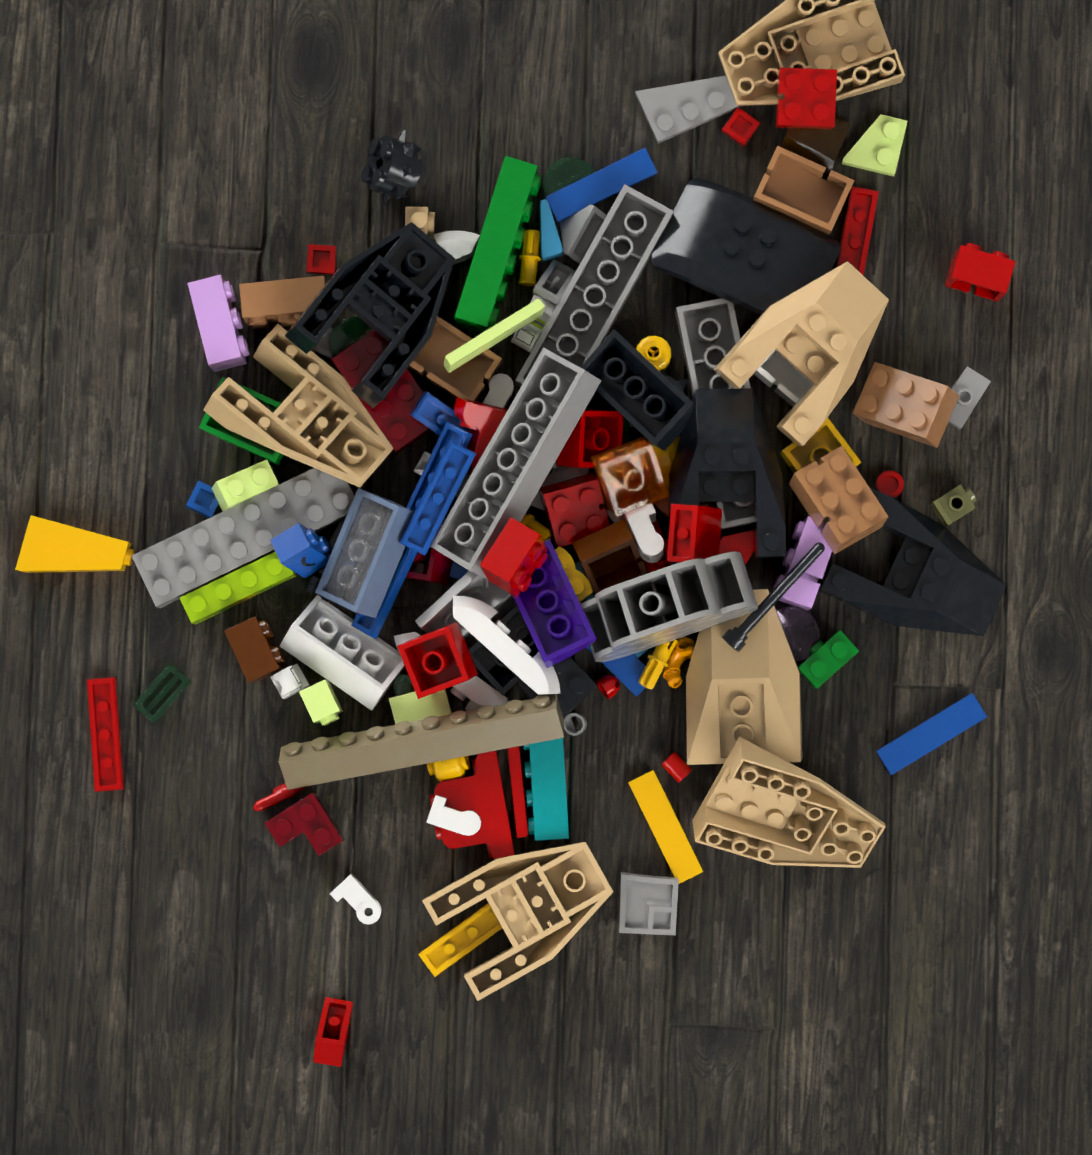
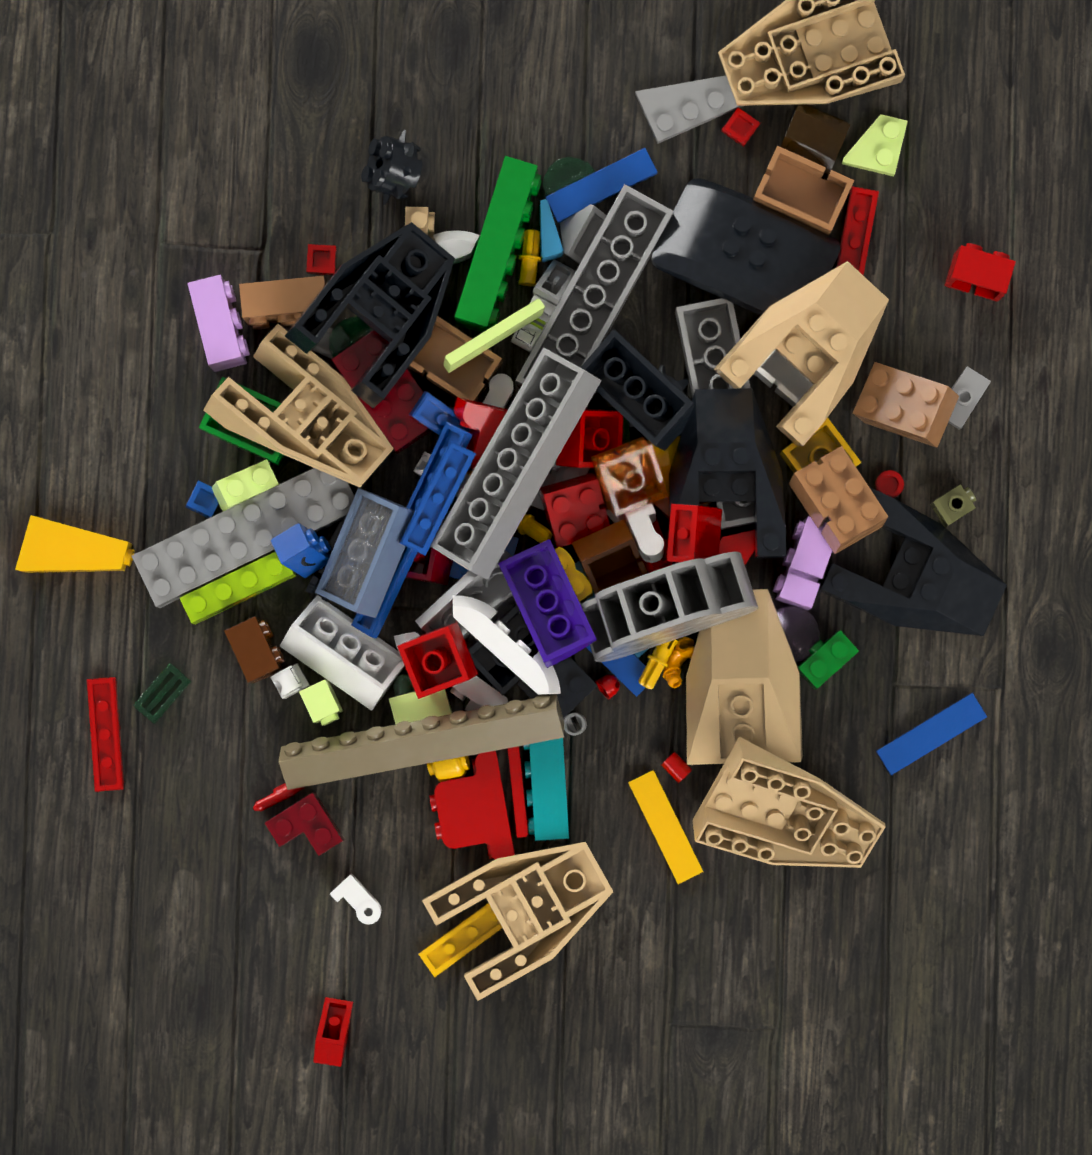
white leg [426,795,481,836] -> none
red brick [480,518,547,598] -> none
light grey plate [618,872,679,935] -> none
yellow head [636,335,672,371] -> none
black piece [722,542,825,653] -> none
red piece [776,68,837,130] -> none

